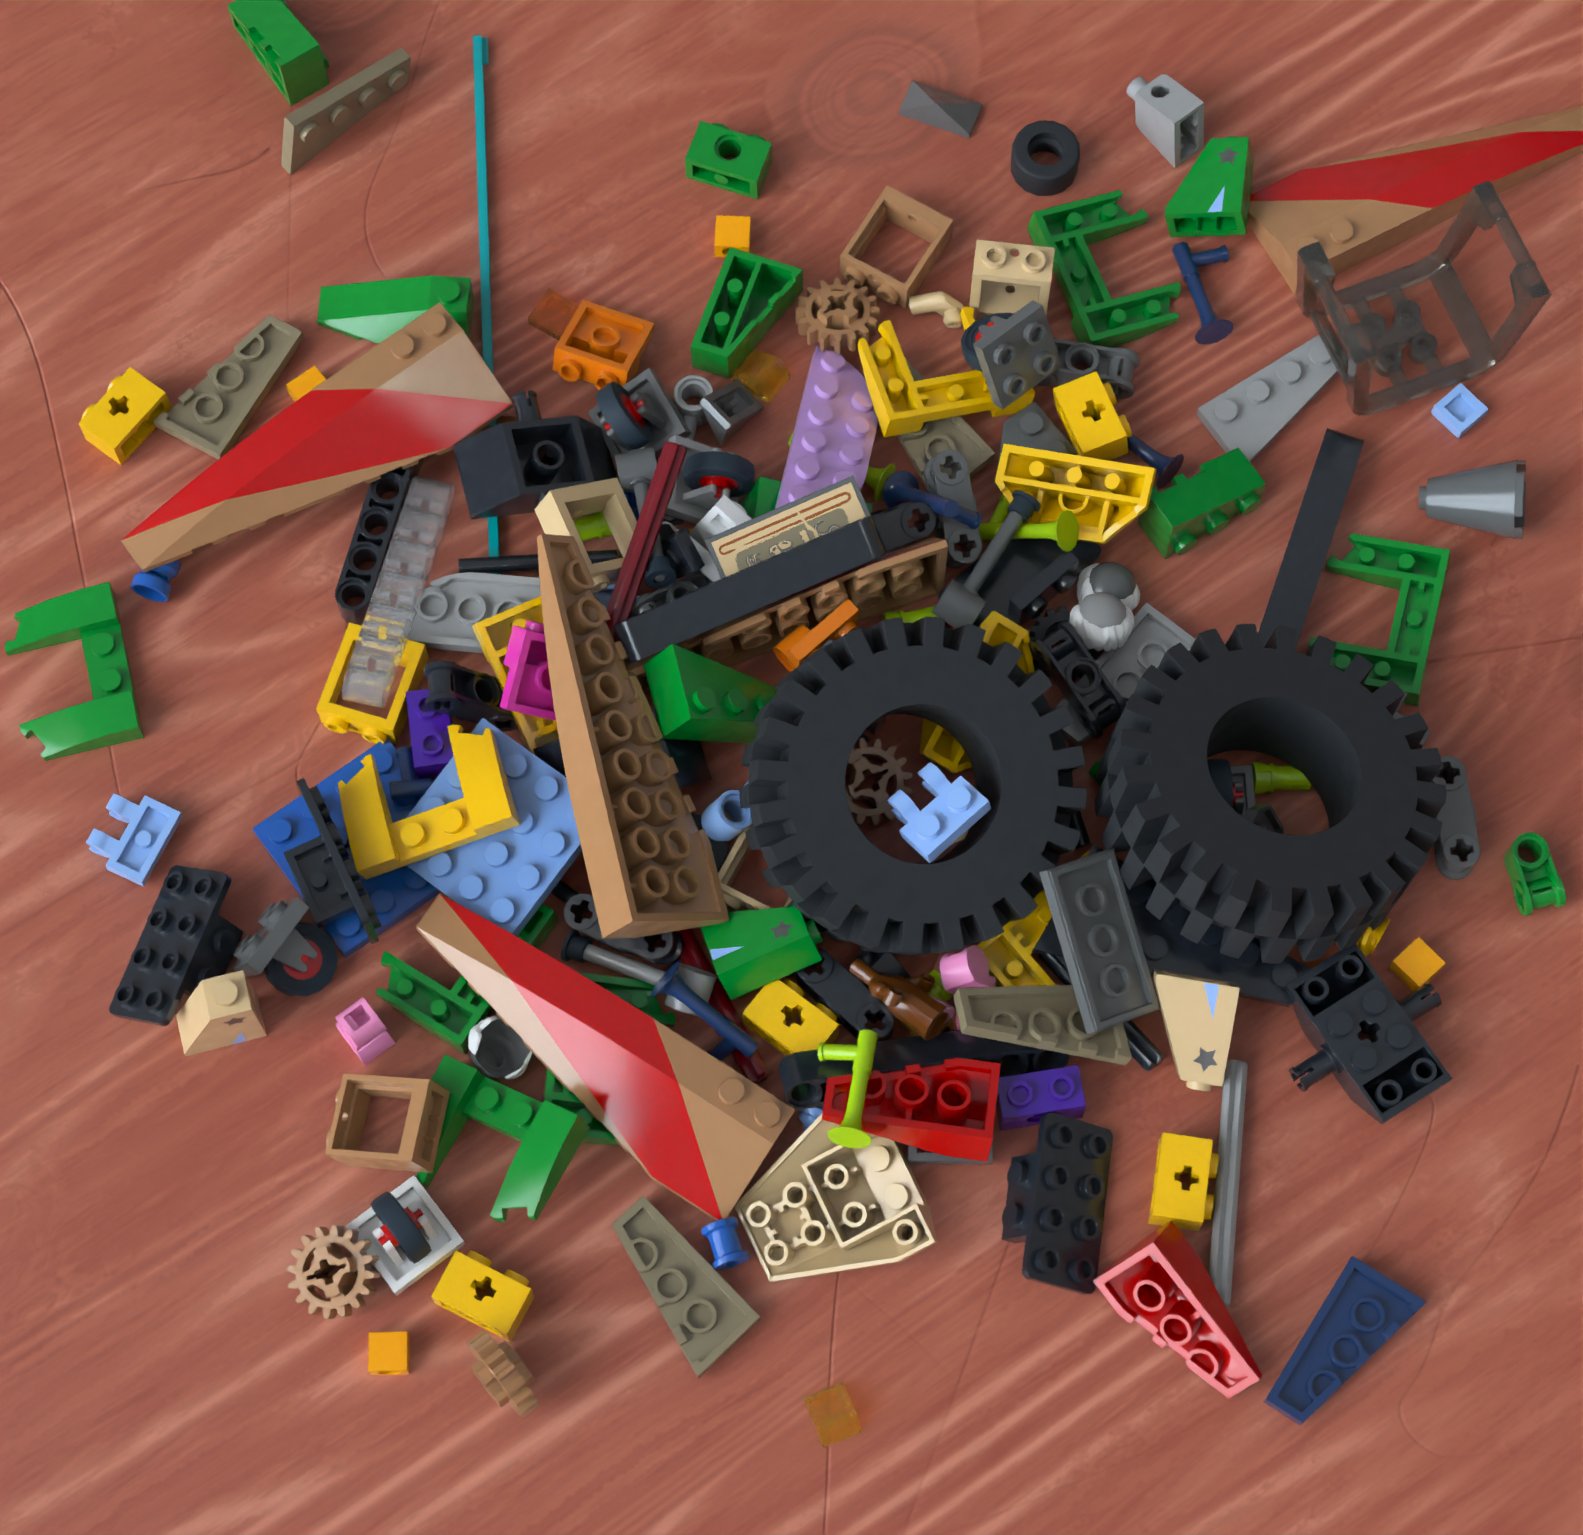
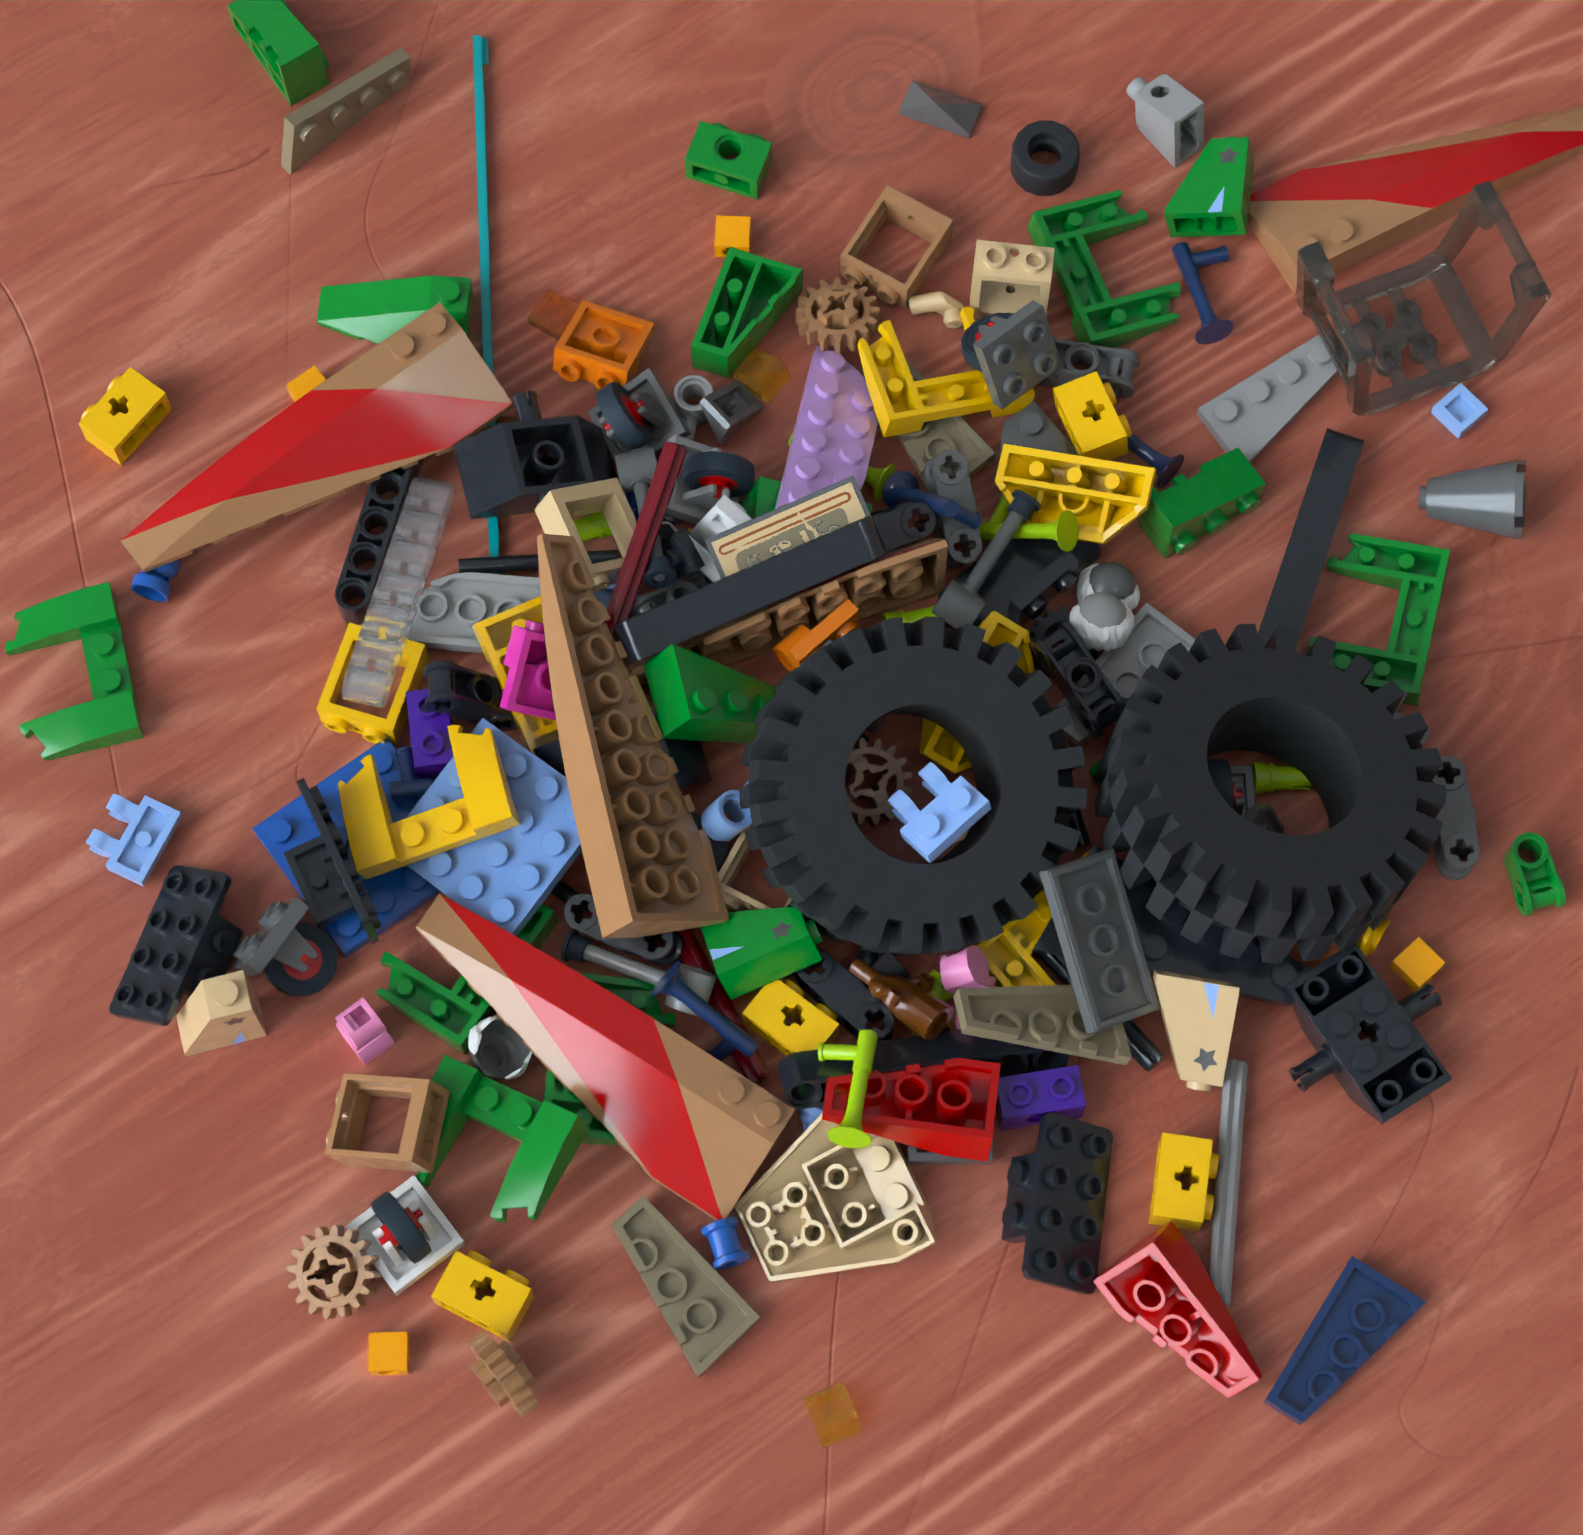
dark tan wing [154,315,304,460] -> none

